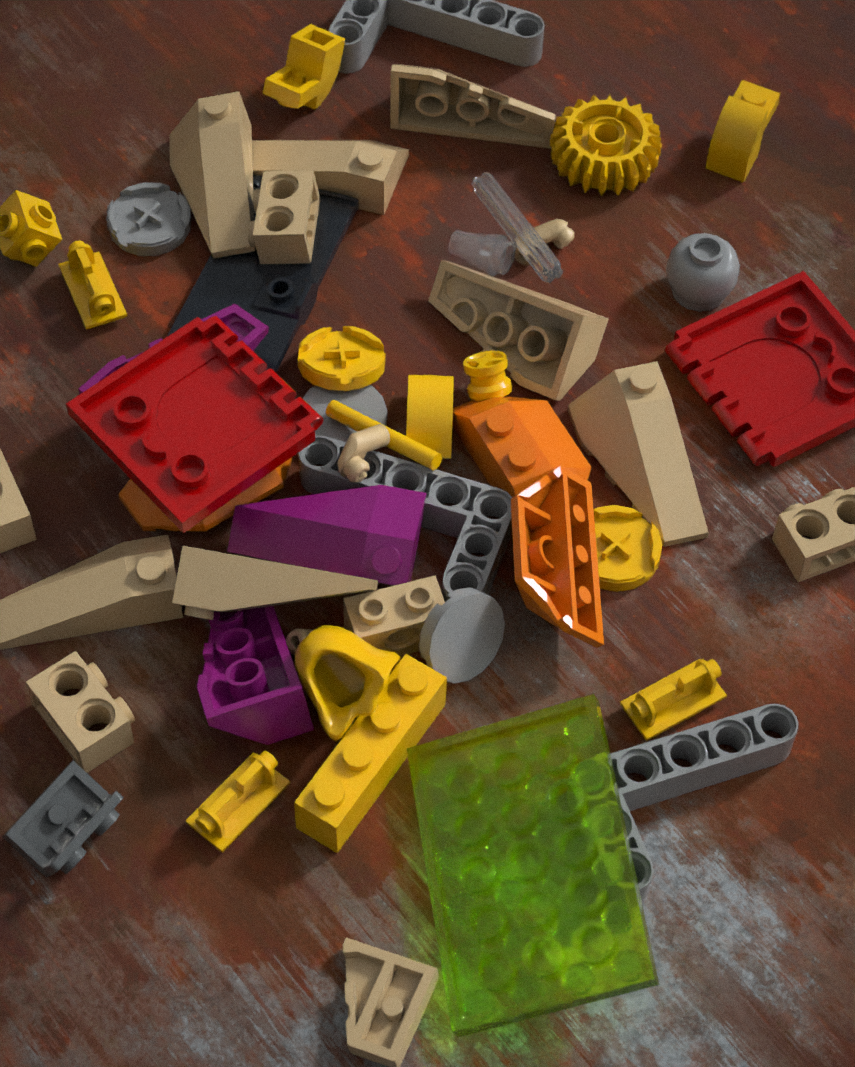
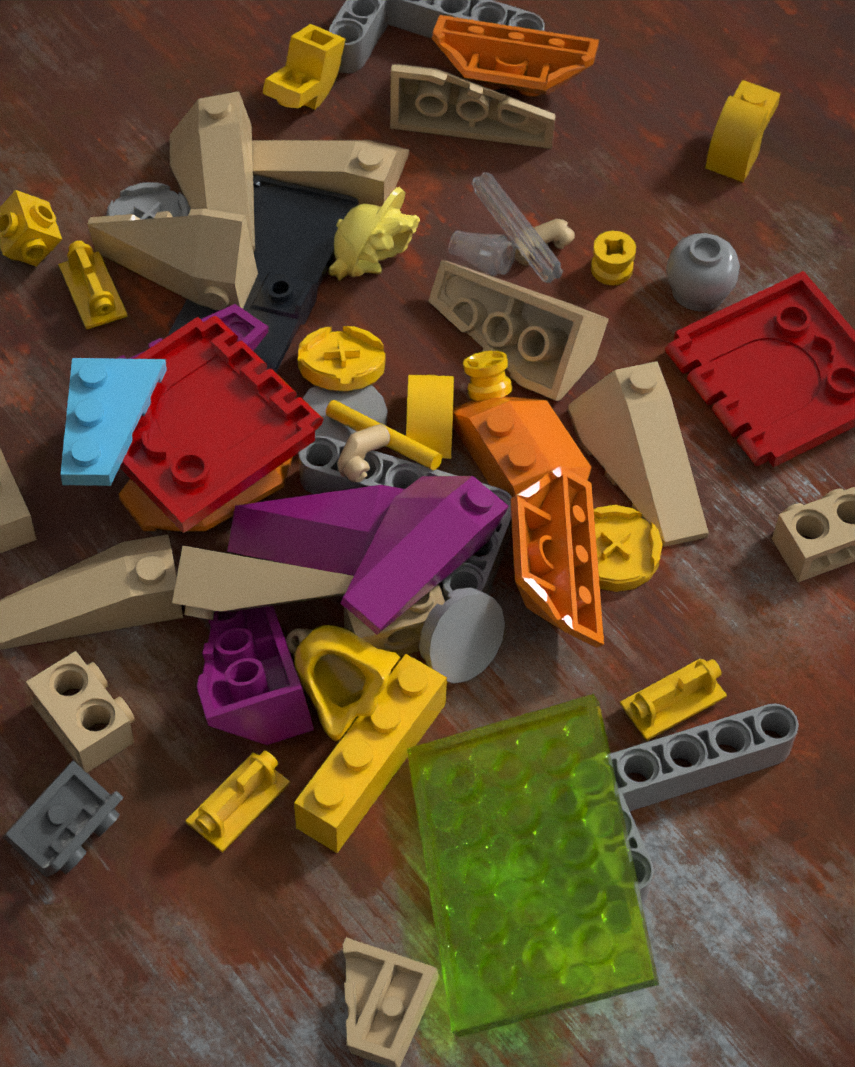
tan brick [248,170,320,264] -> none
yellow gear [550,94,662,196] -> none
none -> medium azure wing [60,358,167,486]
none -> tan wedge [87,208,258,310]
none -> light yellow hair [328,187,420,280]
none -> magenta wedge [340,476,509,635]
none -> orange wedge [432,15,599,96]
none -> yellow wheel [591,231,636,286]

